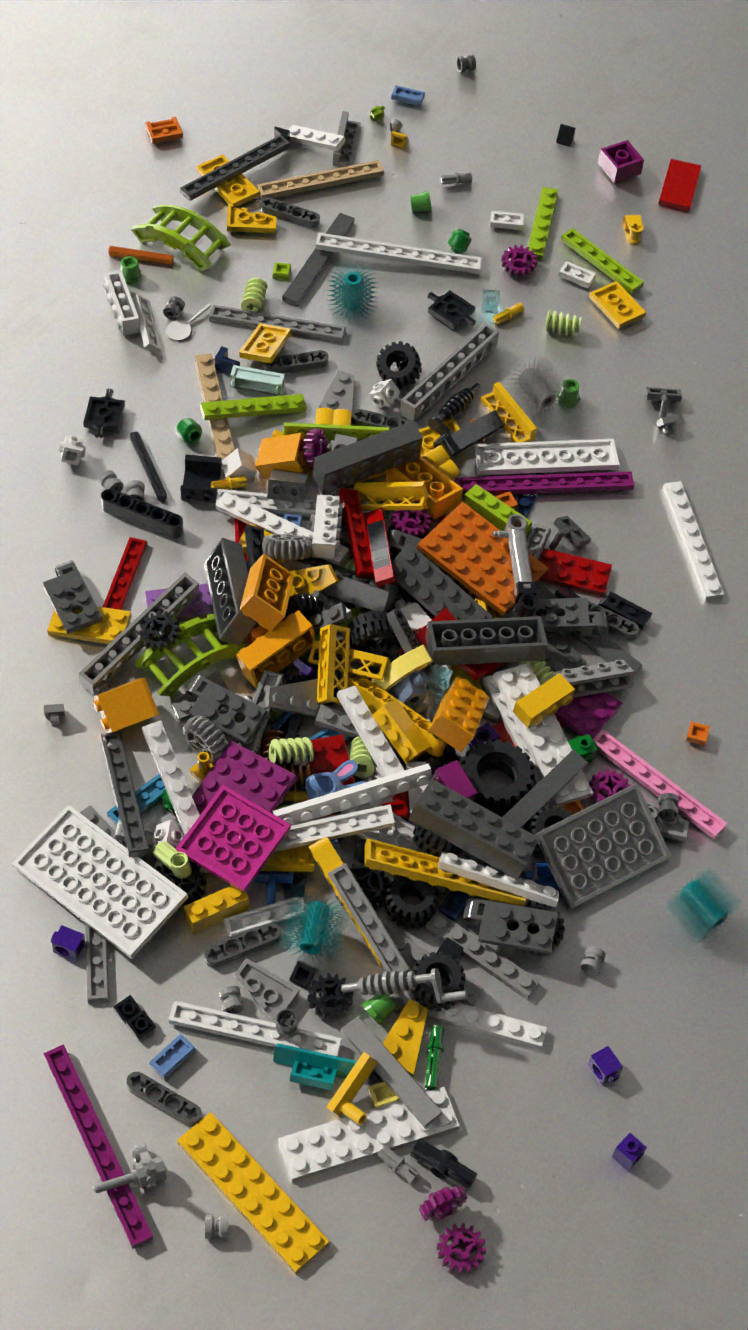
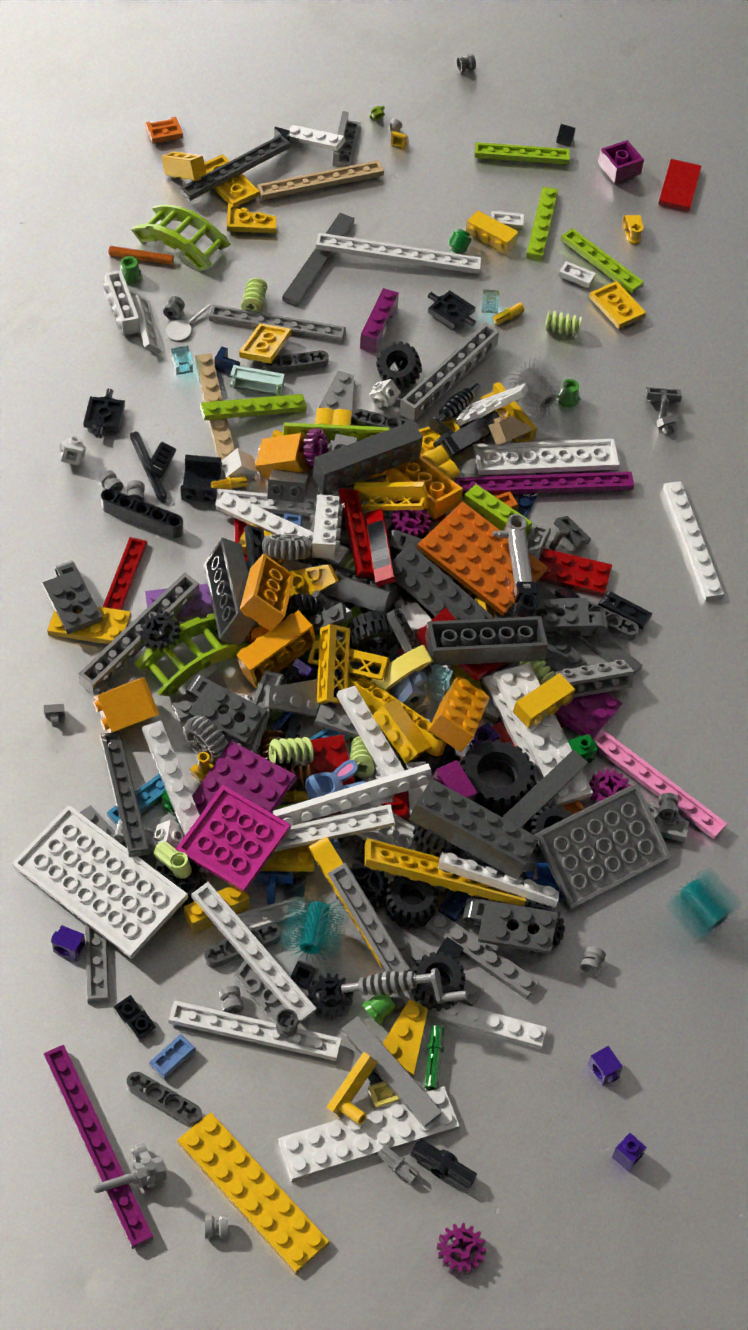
green head [176,418,202,444] -> none
dark grey beam [260,197,320,228] -> none
lime tile [272,262,291,280] -> none
teal bracket [273,1043,357,1091] -> none
teal piece [327,260,378,322] -> none
medium blue plate [391,85,425,106] -> none
bright green piece [410,191,432,212] -> none
magenta gear [419,1186,468,1221] -> none
light grey axle [440,172,472,185] -> none
magenta gear [501,245,537,278] -> none
orange plate [686,721,710,746] -> none
none -> black slope [145,442,176,478]
none -> yellow brick [161,151,207,181]
none -> clear light blue brick [171,345,193,375]
none -> white plate [191,882,316,1024]
none -> magenta arch [360,288,399,353]
none -> white wing [456,383,529,426]
none -> yellow brick [466,210,518,255]
none -> lime plate [474,142,570,165]
none -> tan slope [488,415,532,445]

